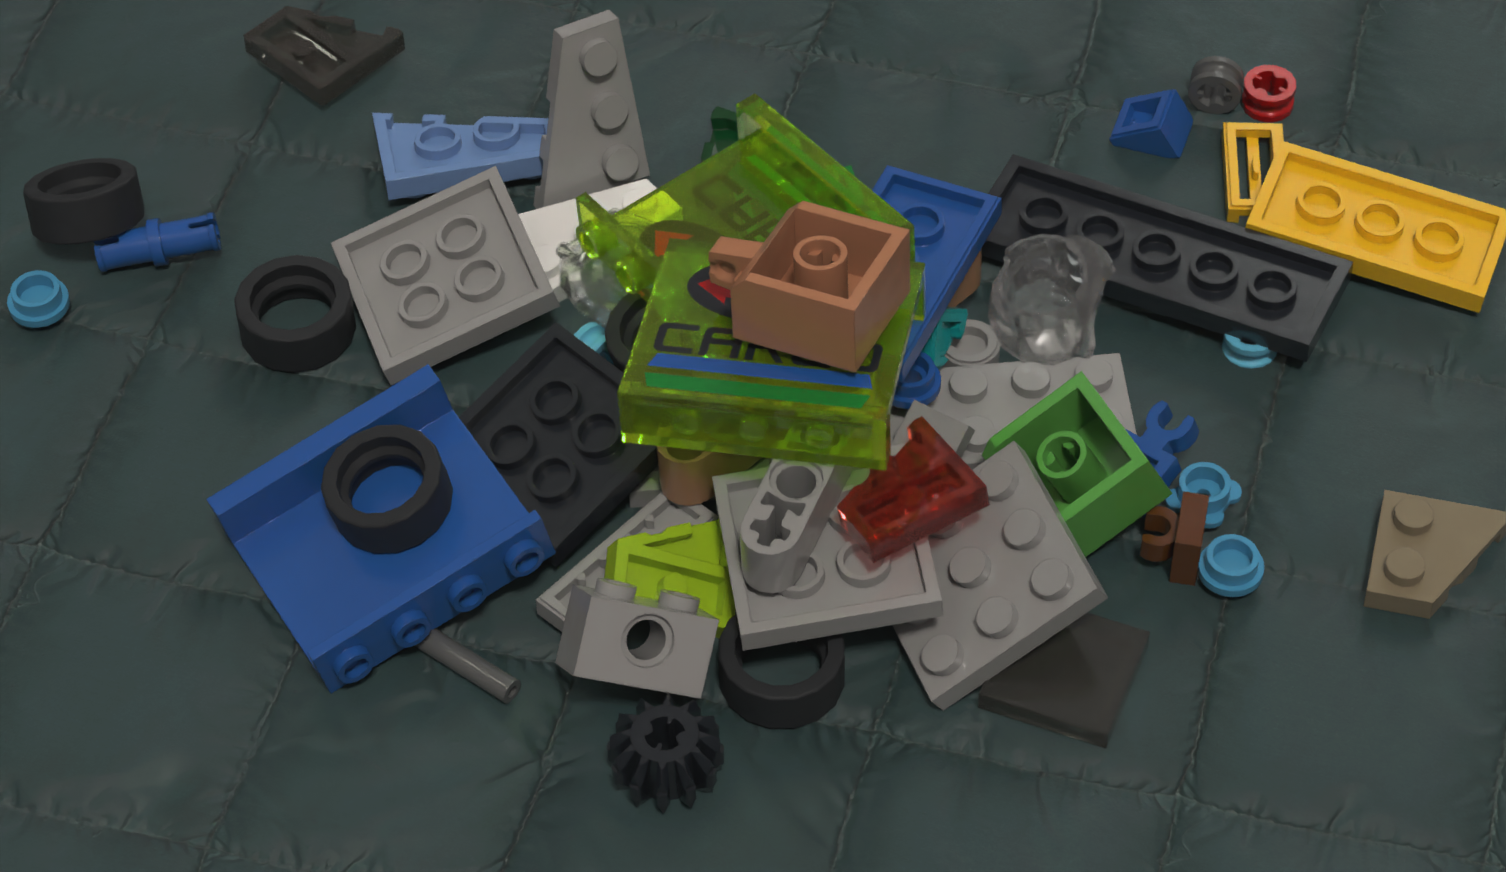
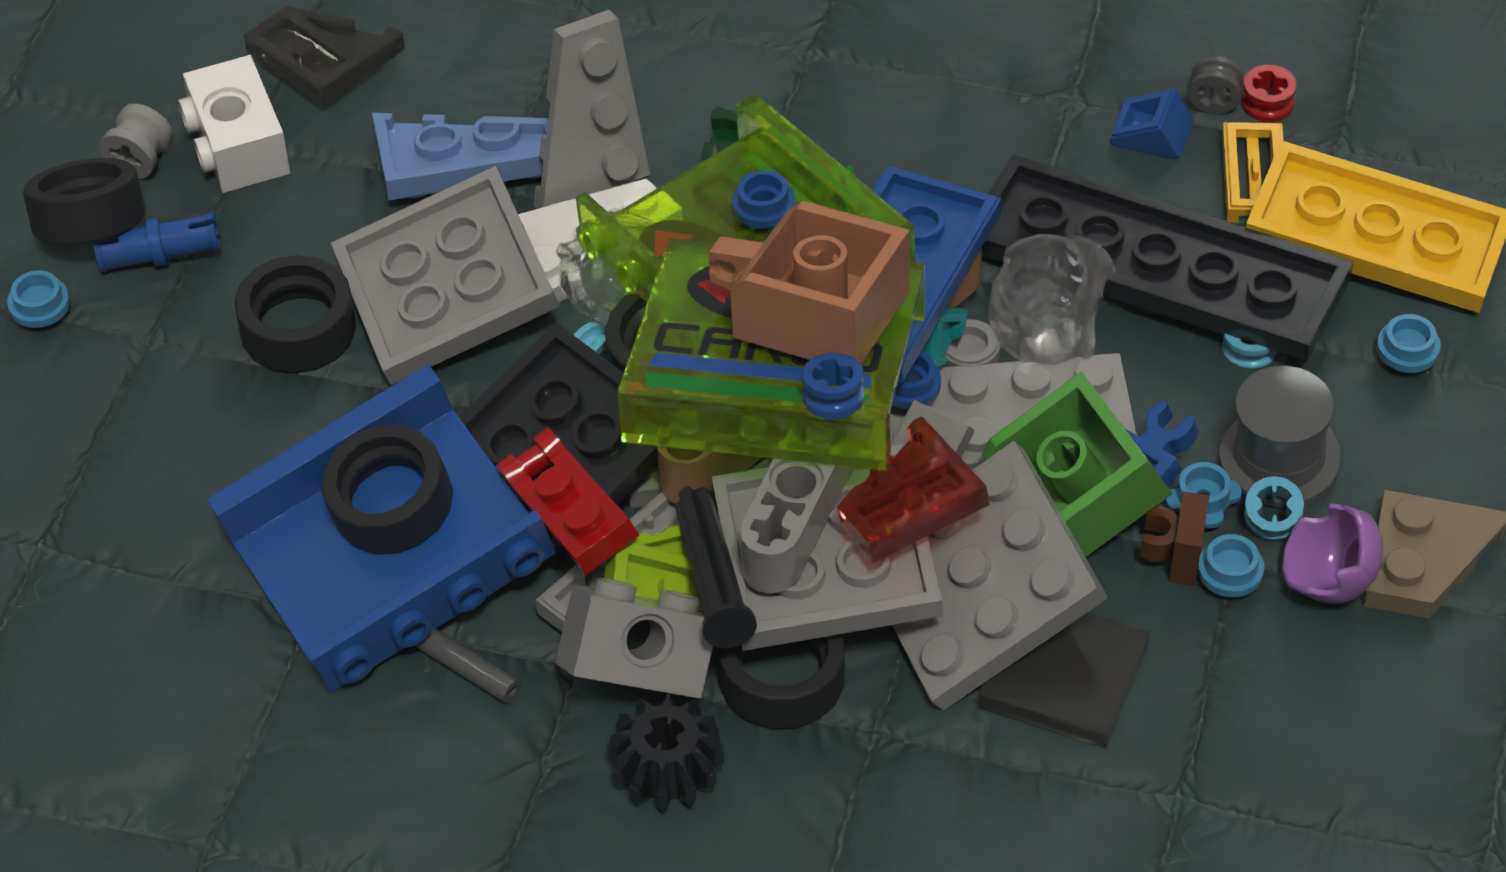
none -> light grey wheel [99,103,174,178]
none -> white brick [178,55,291,193]
none -> red plate [495,427,640,575]
none -> black axle [675,486,757,648]
none -> blue plate [732,170,796,228]
none -> blue bush [802,353,864,419]
none -> dark grey piece [1219,366,1341,508]
none -> medium azure bush [1244,476,1304,542]
none -> medium lavender hair [1282,503,1383,604]
none -> dark azure plate [1377,314,1441,373]

